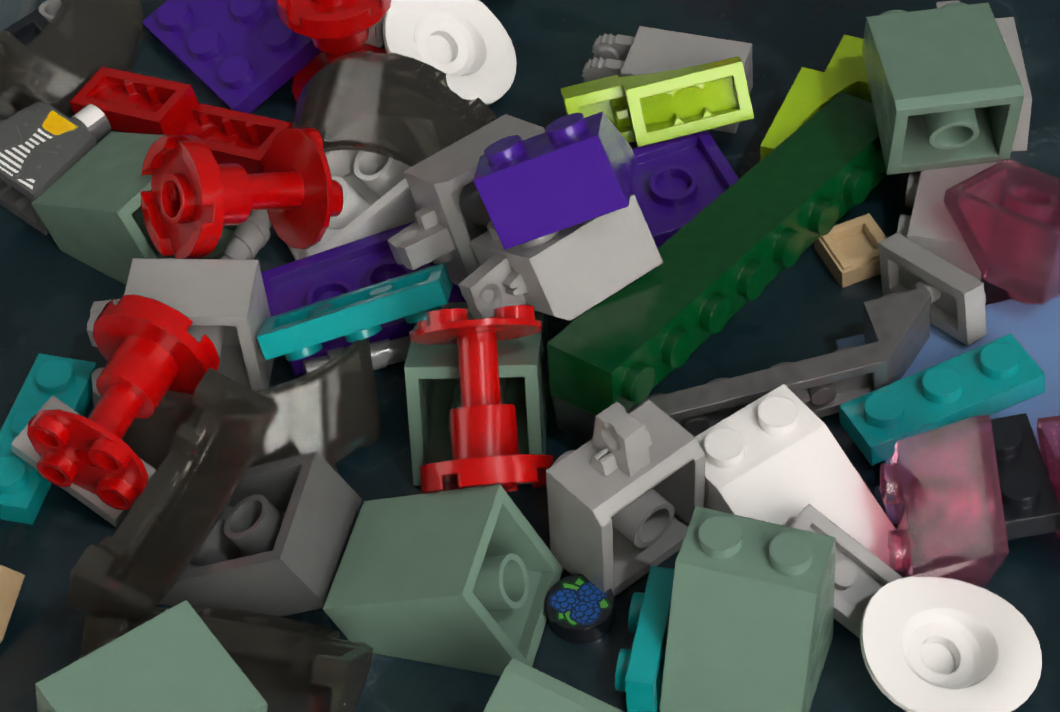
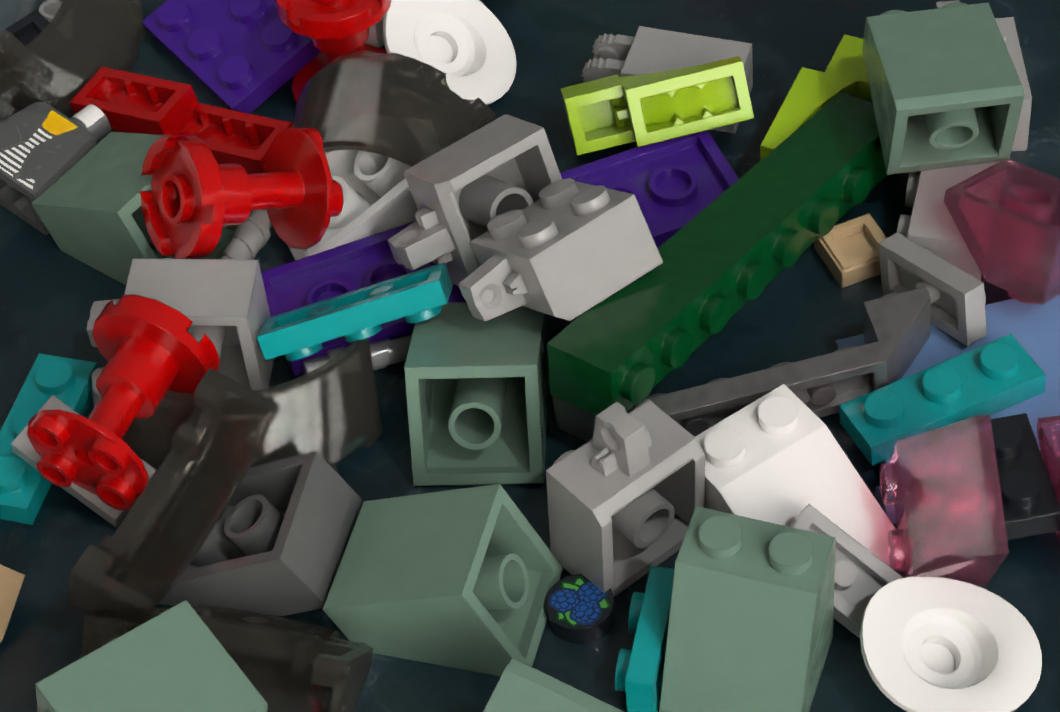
red piece [409,305,553,494] -> none
dark purple slope [473,111,636,250] -> none

